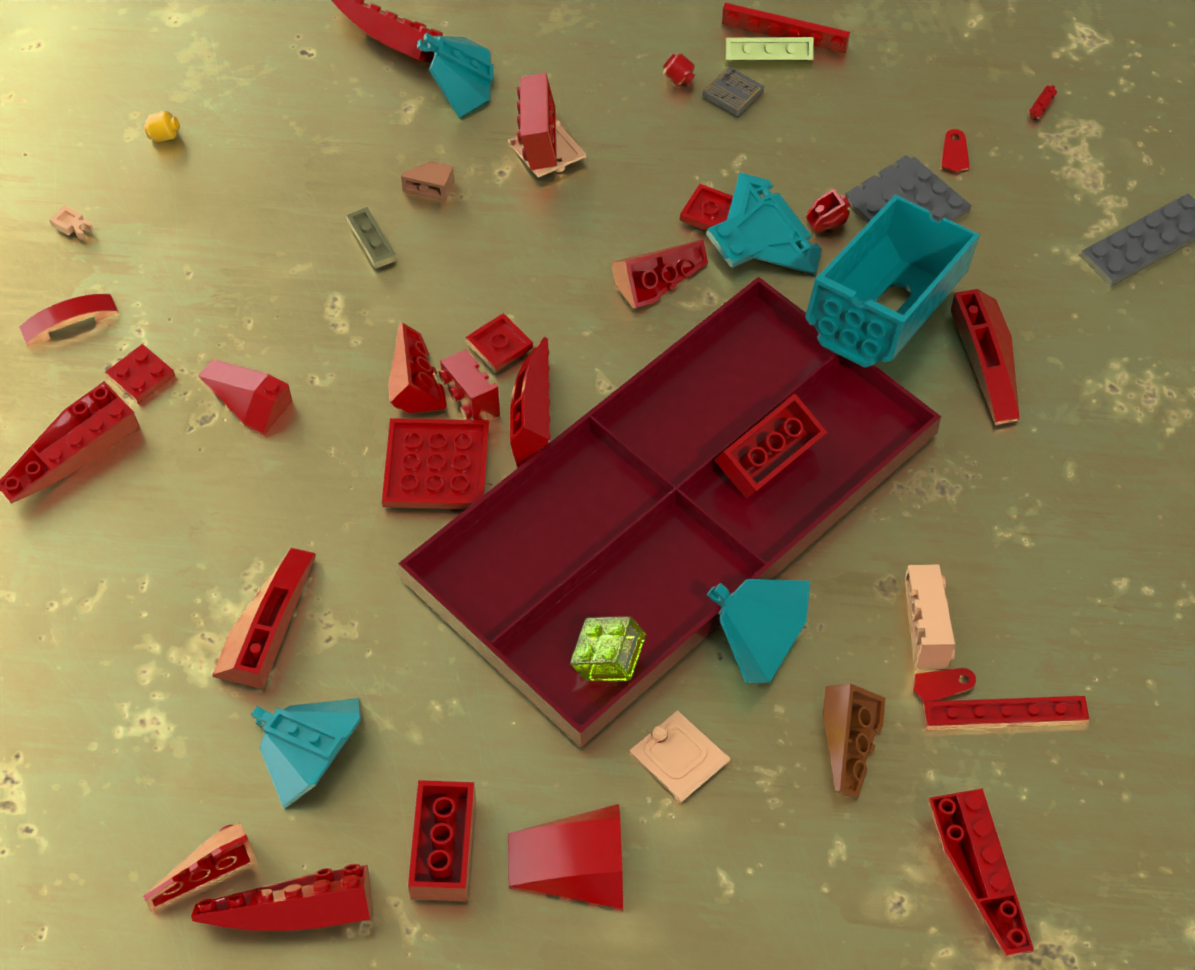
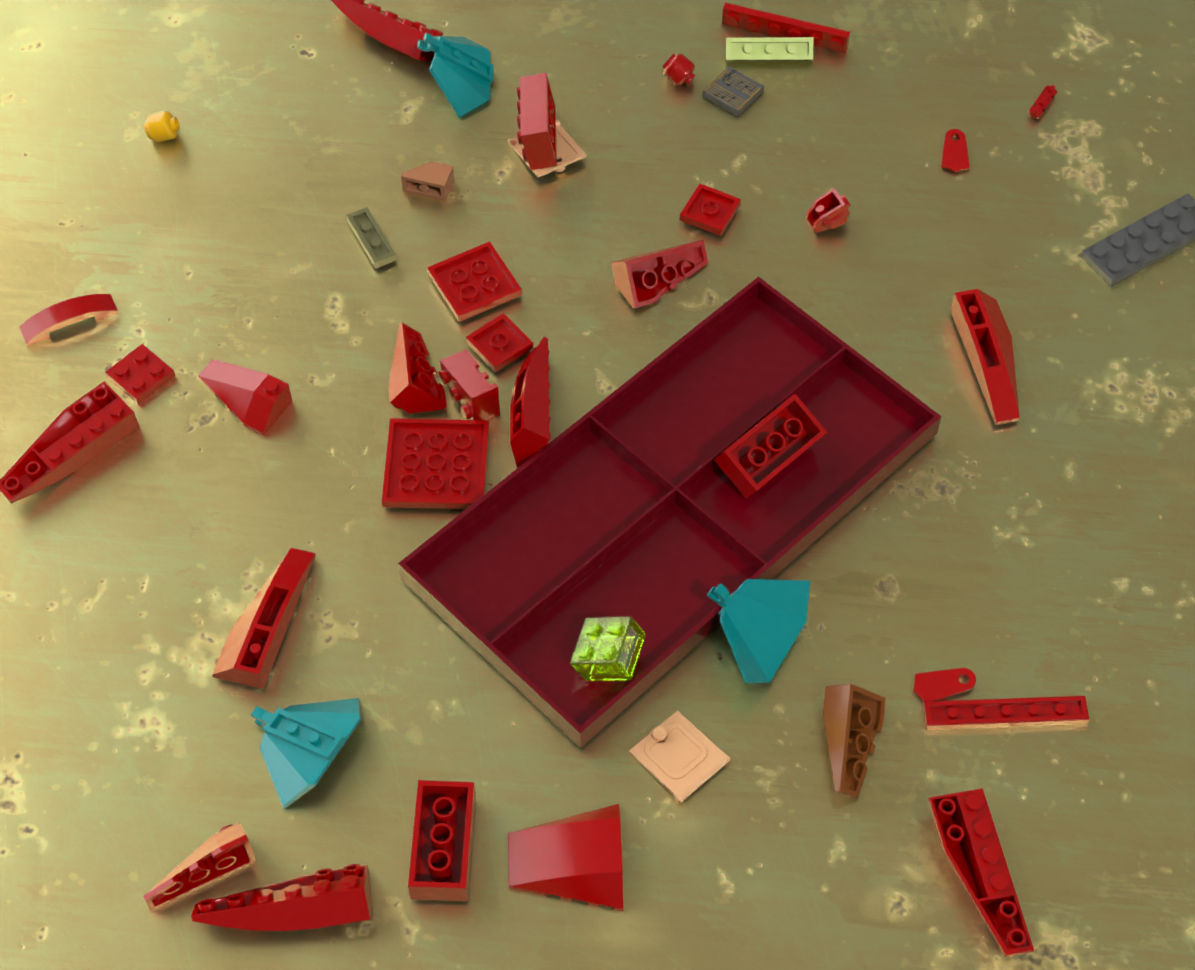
light nougat plate [50,205,94,240] -> none
teal plate [706,172,822,275] -> none
teal panel [805,195,980,367] -> none
dark grey hinge [844,155,971,224] -> none
light nougat wedge [905,565,955,670] -> none
none -> red plate [427,241,522,322]

